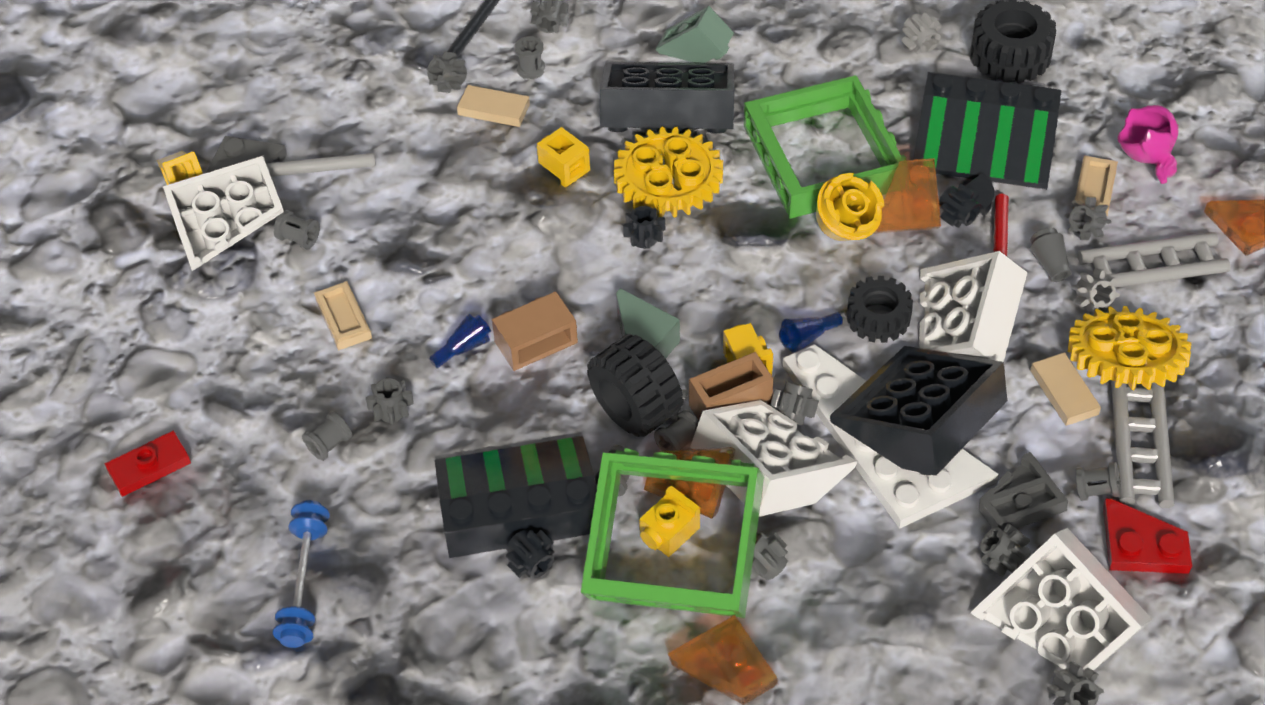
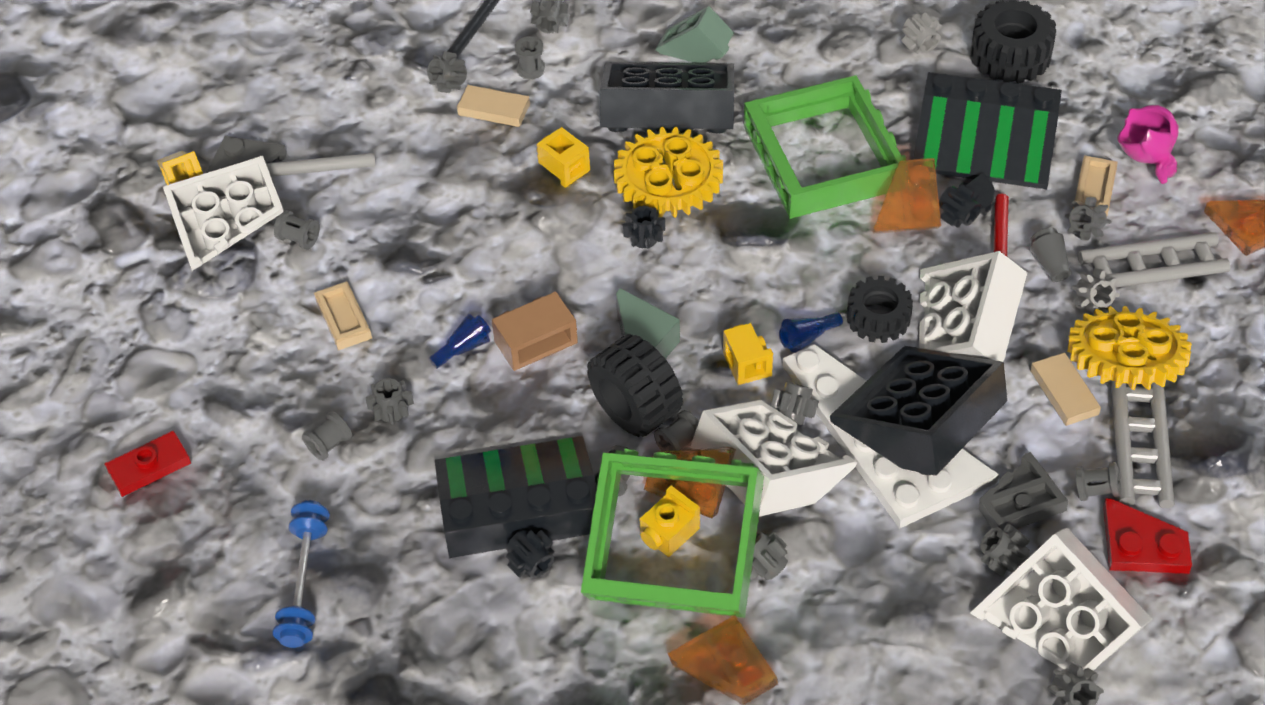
medium nougat brick [689,352,773,420] -> none
yellow cone [816,173,884,241] -> none

